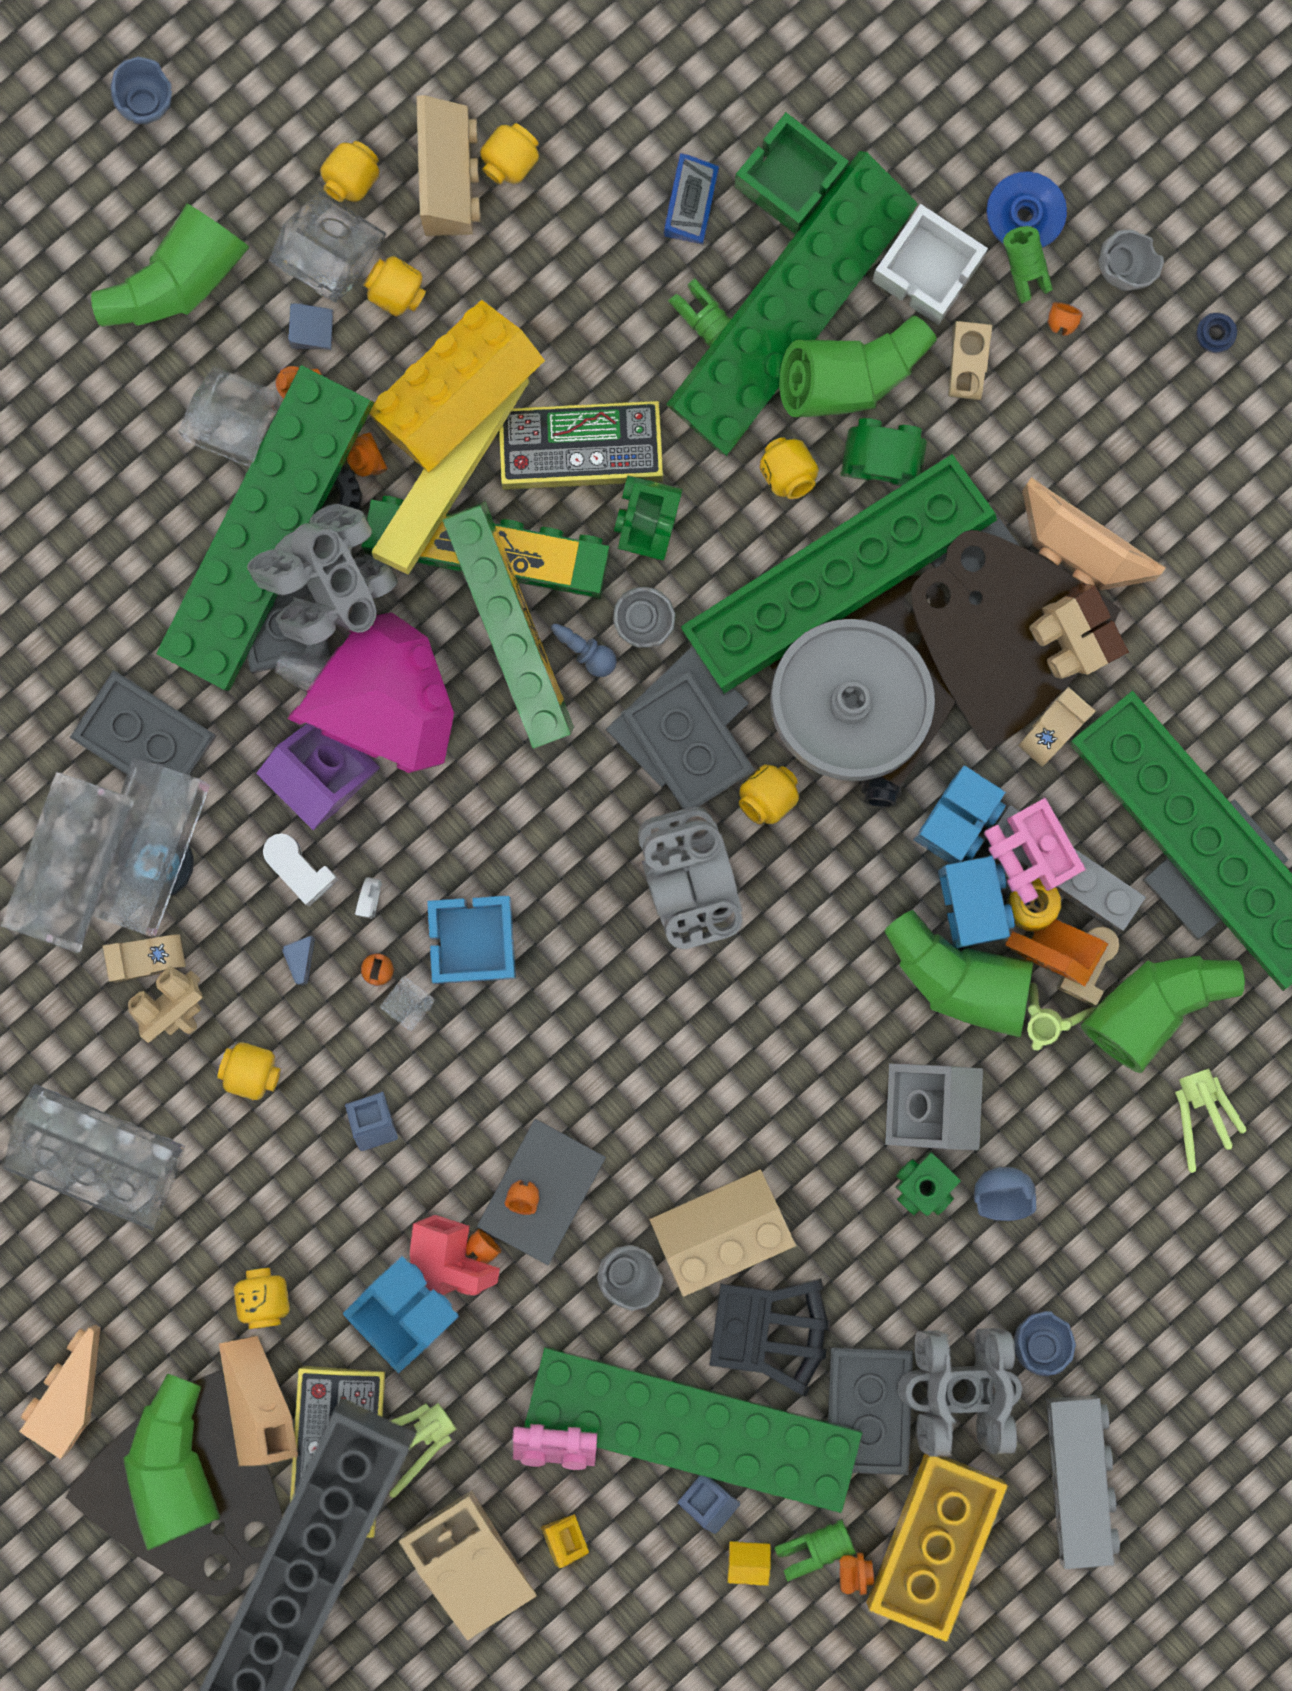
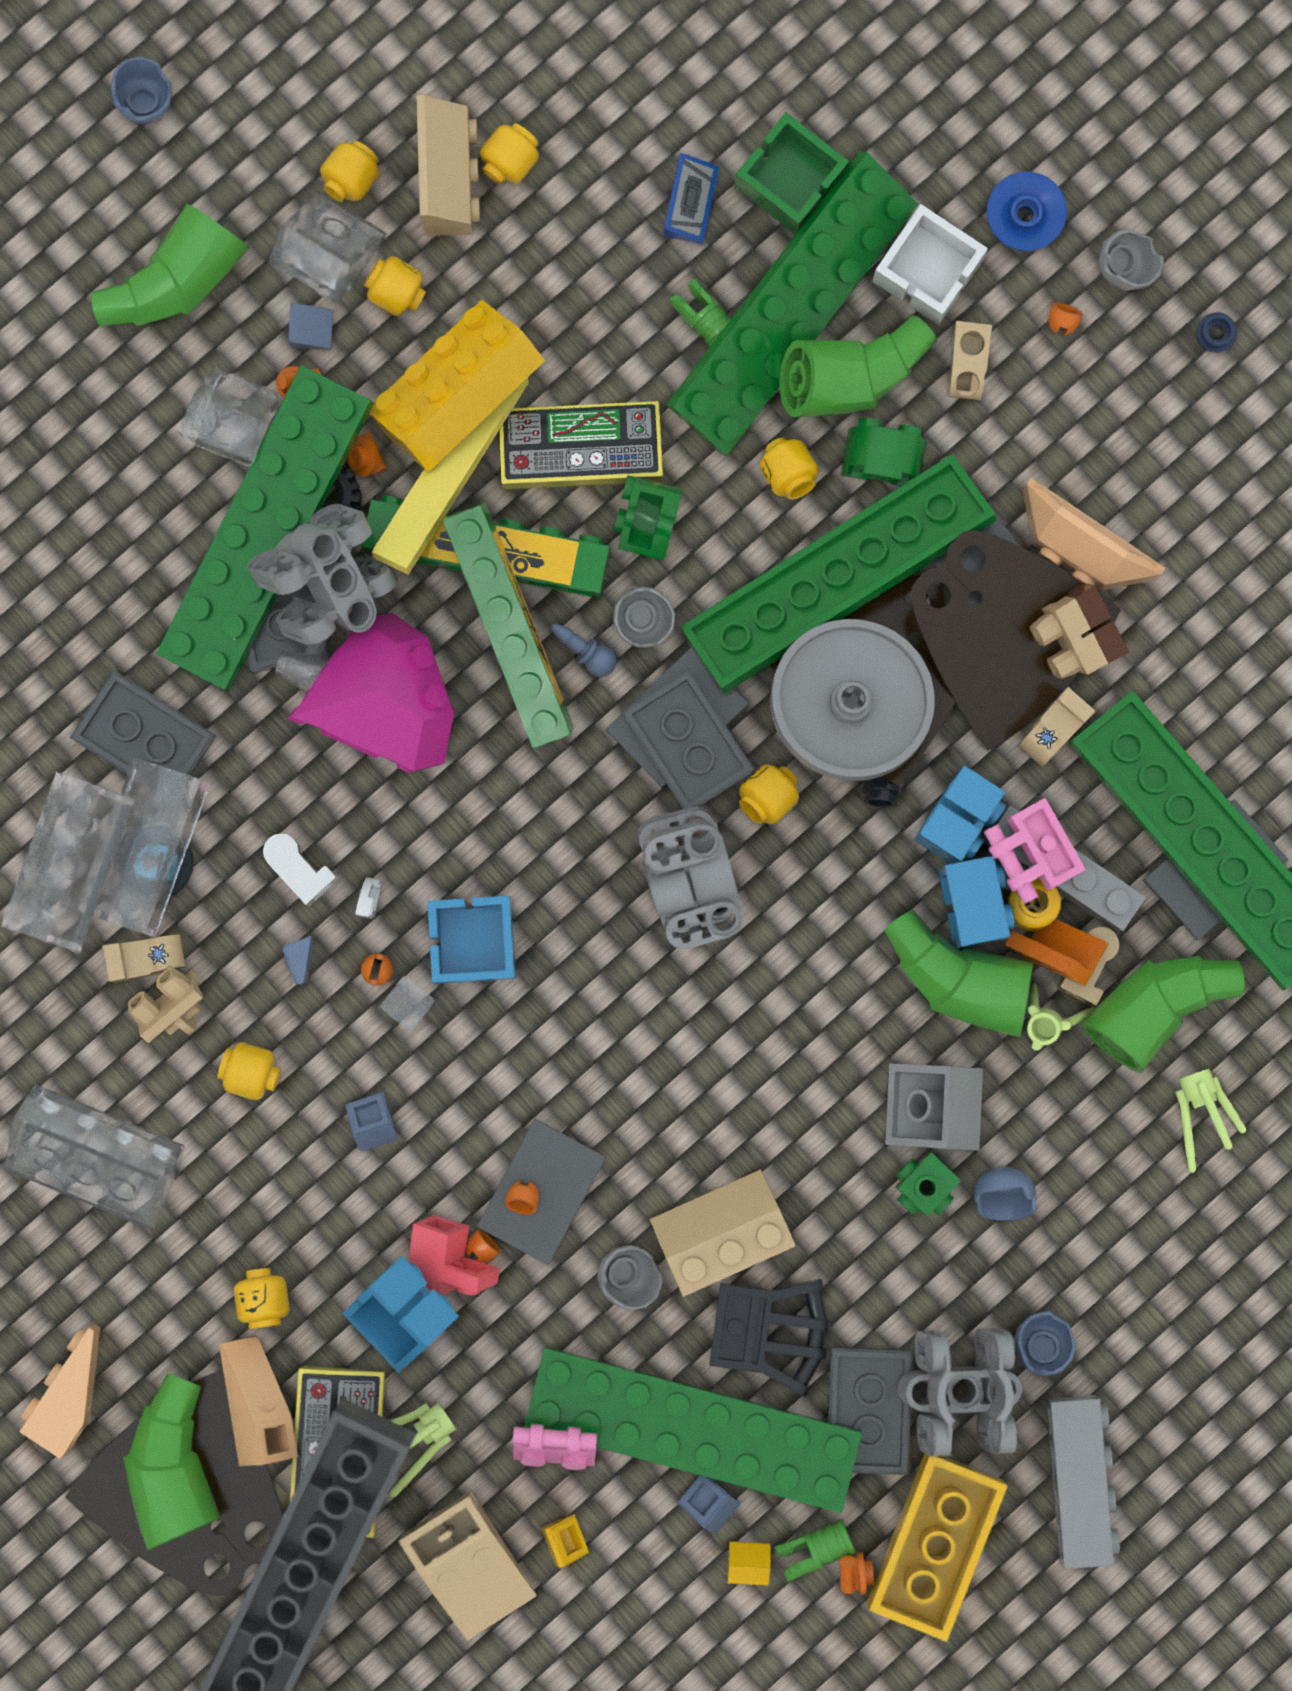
medium lavender slope [256,723,380,830] -> none
bright green hinge [1003,226,1053,303] -> none

